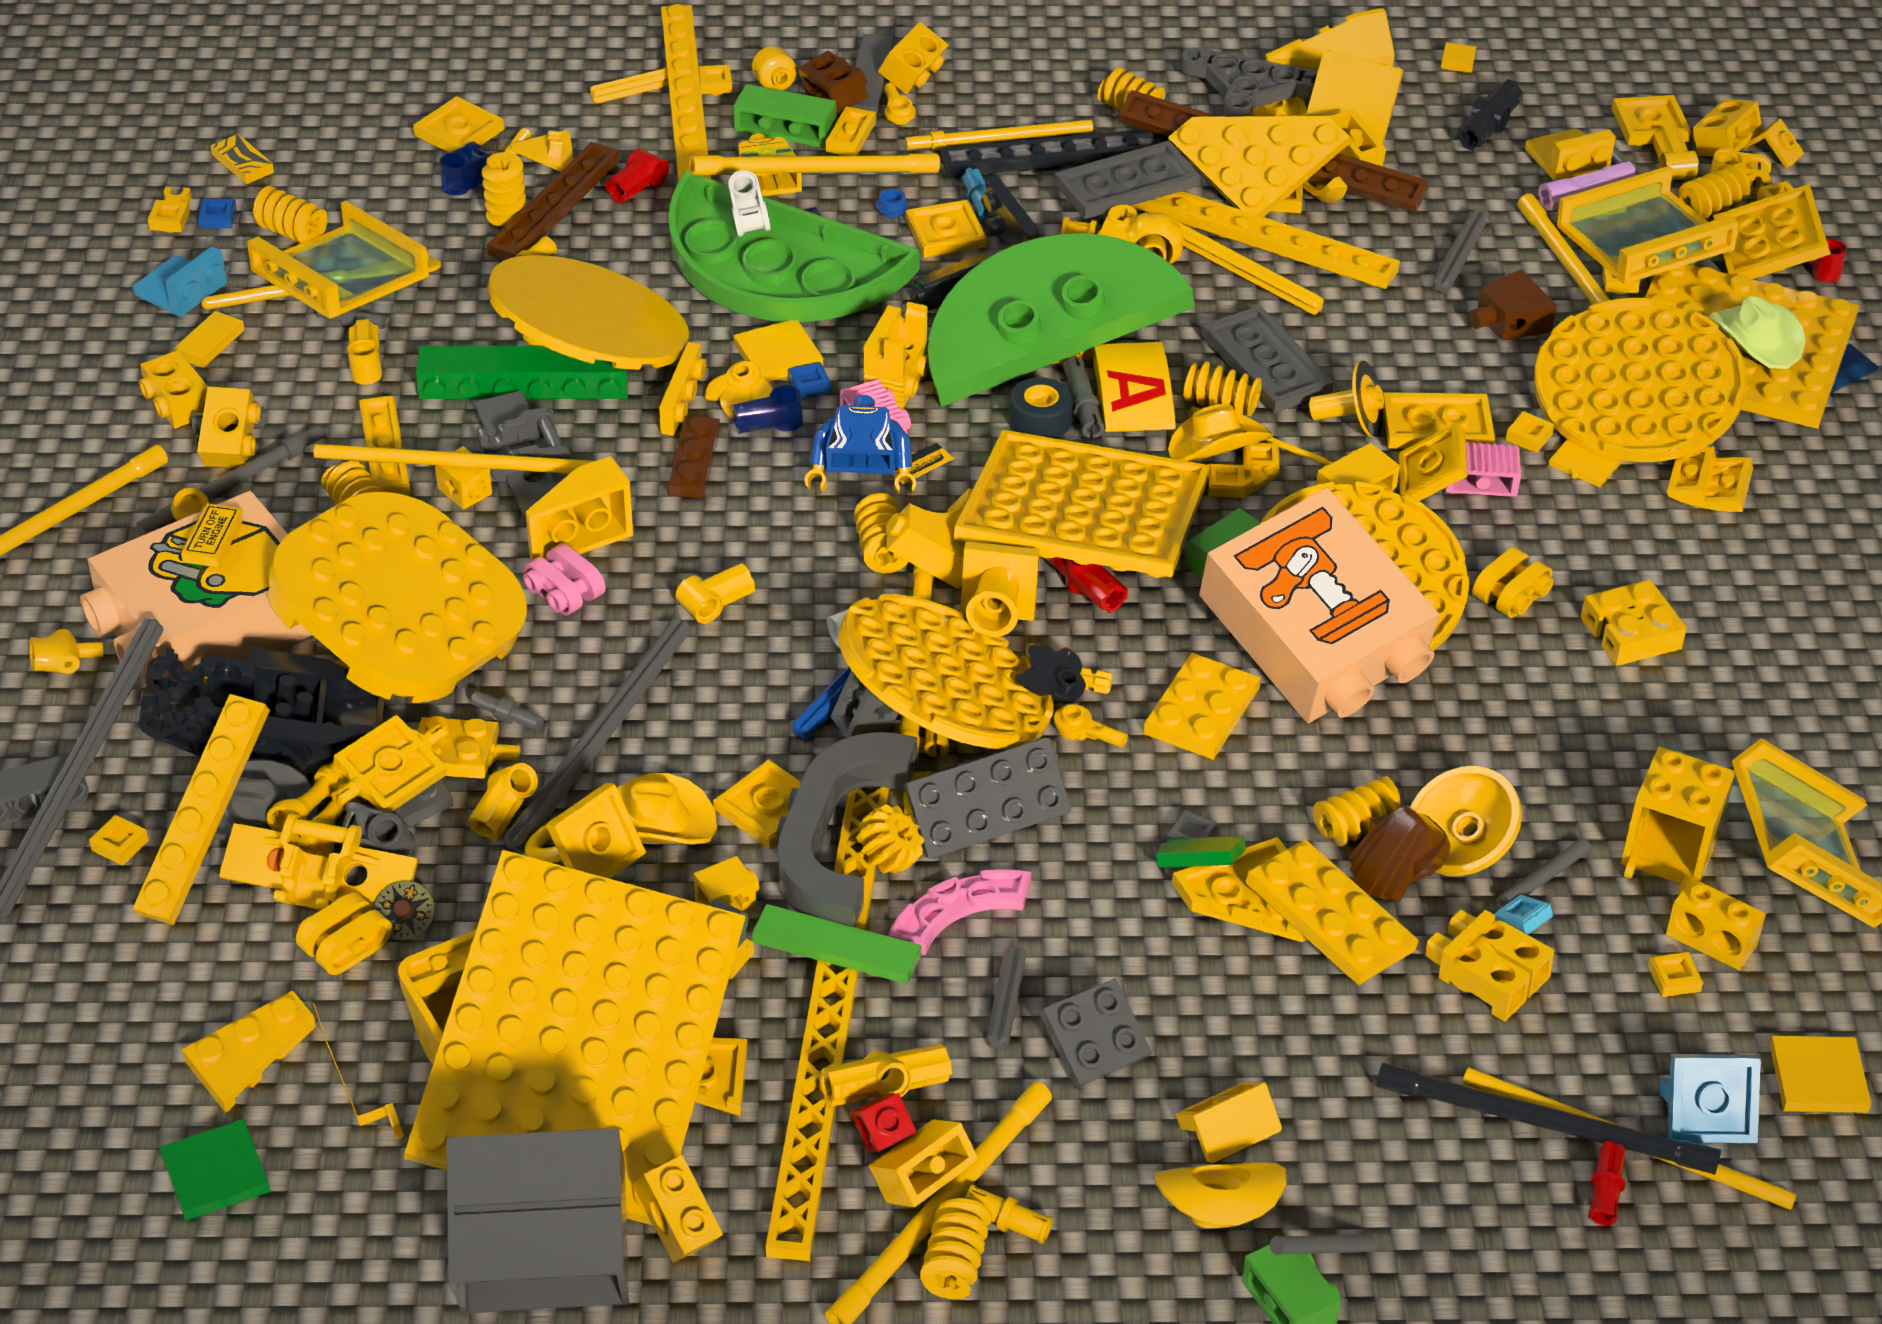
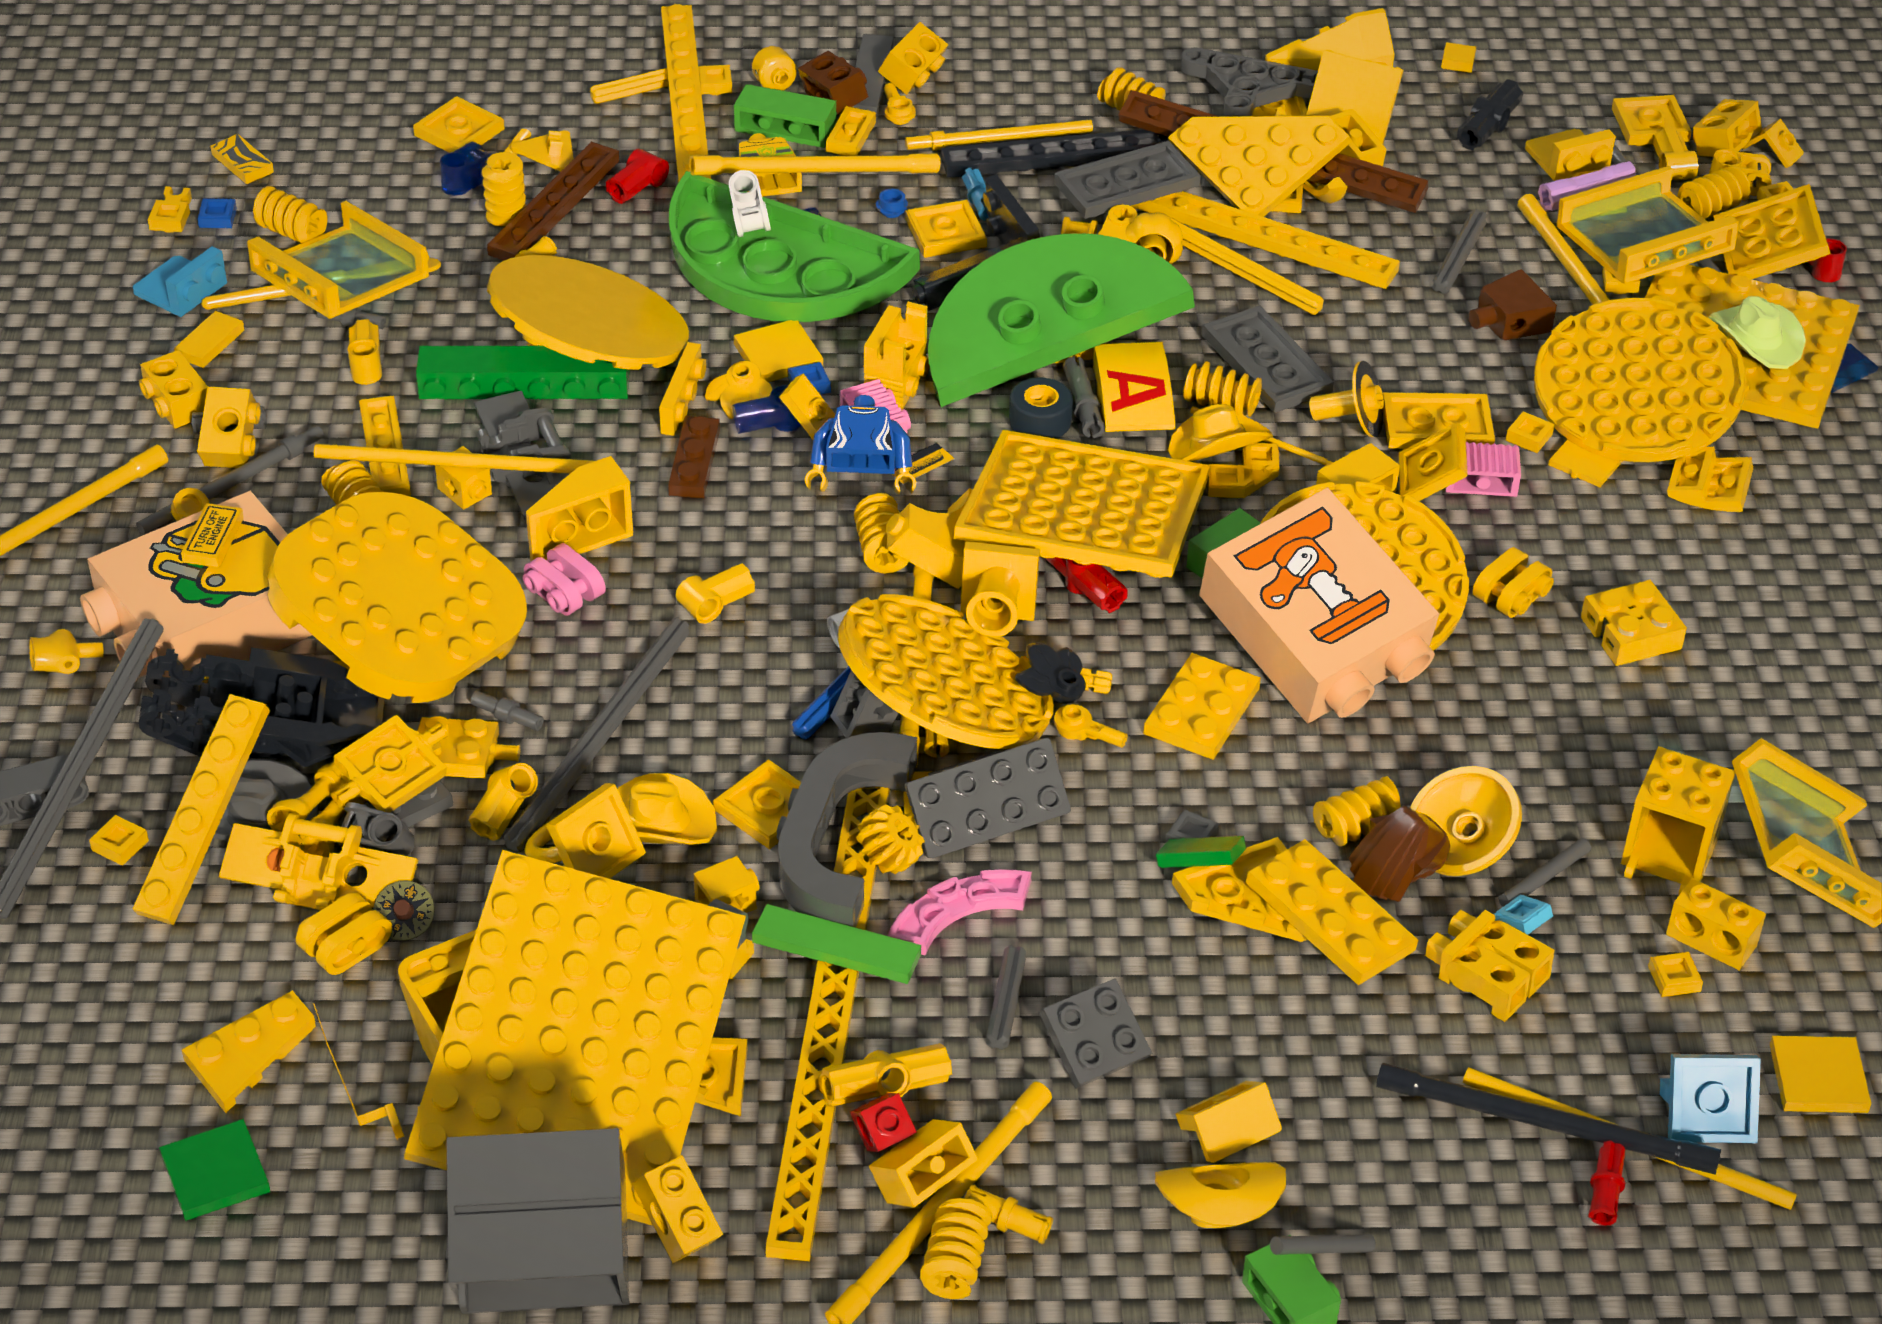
none -> yellow plate [779,373,835,440]

